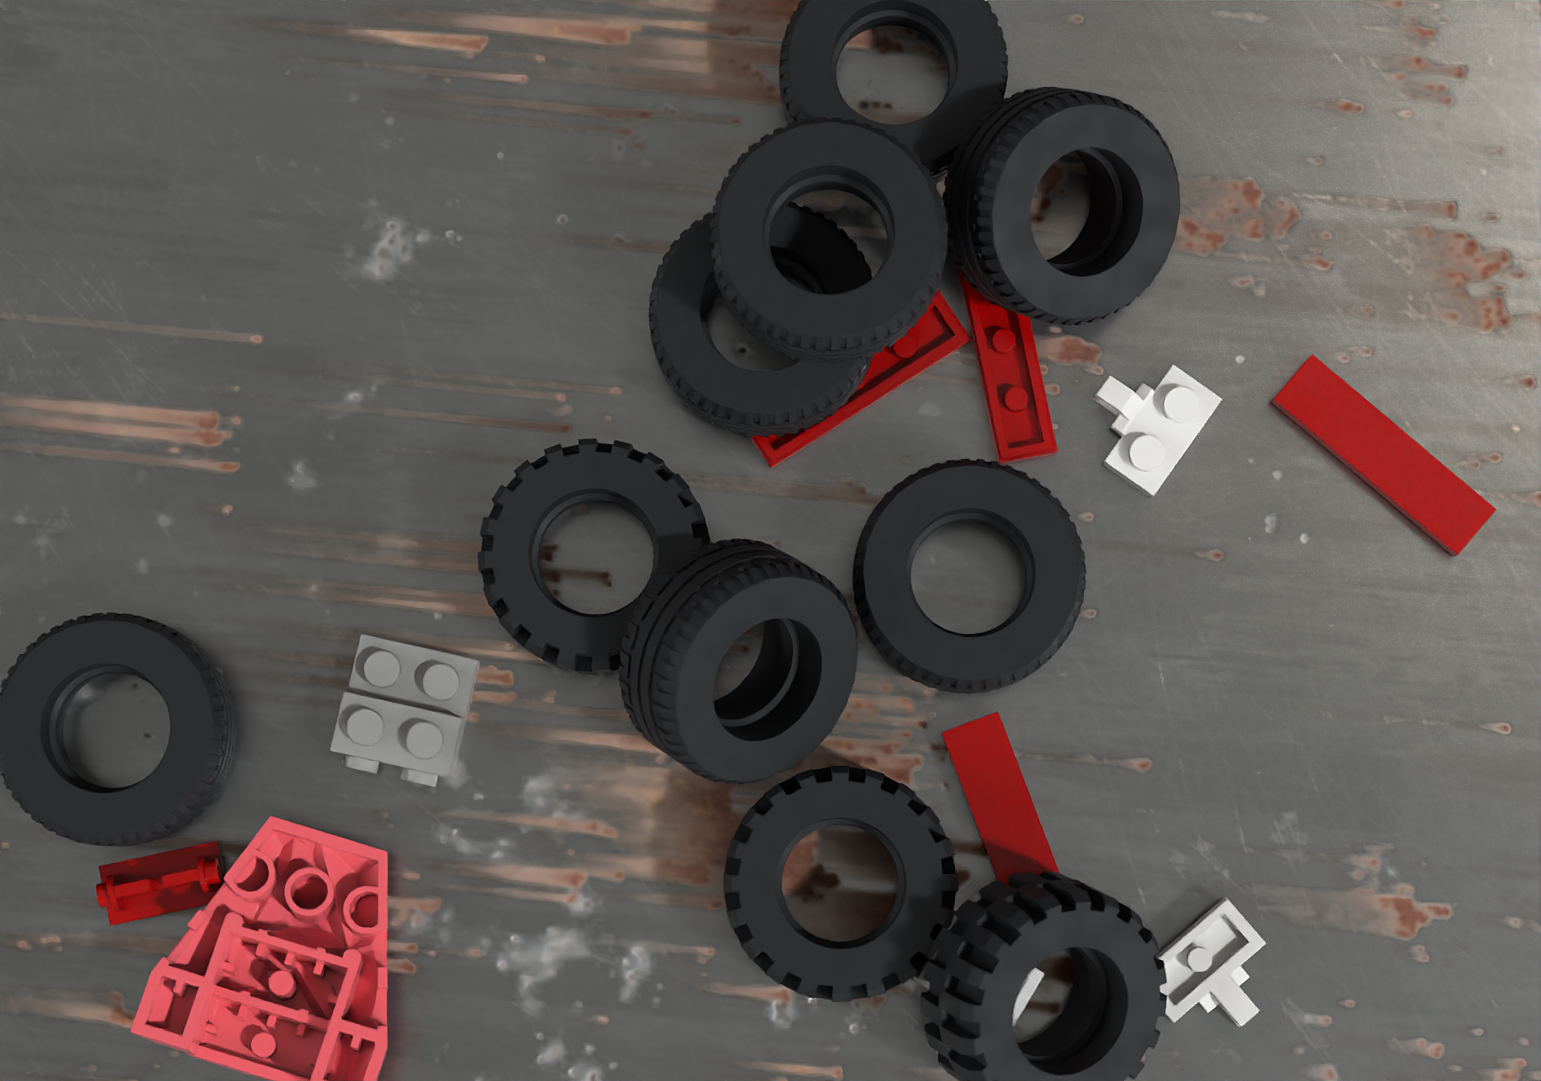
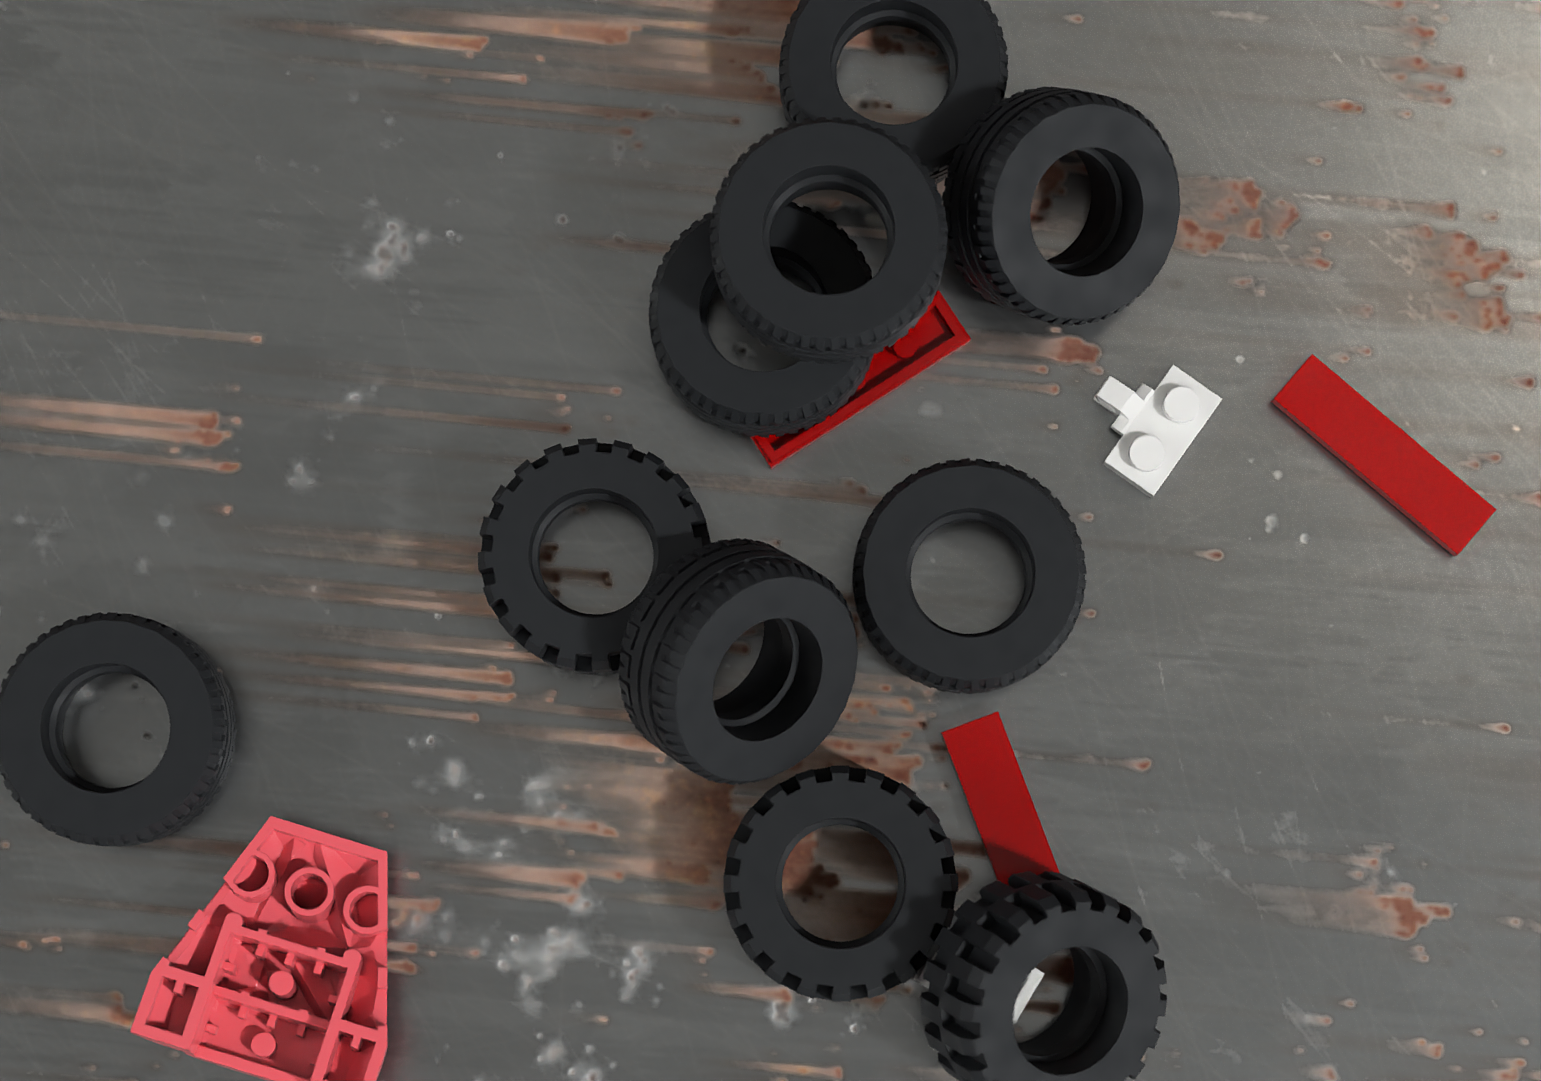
red hinge [96,841,225,926] -> none
light grey plate [330,634,480,787] -> none
red tile [956,267,1058,465] -> none
white hinge [1155,897,1266,1027] -> none

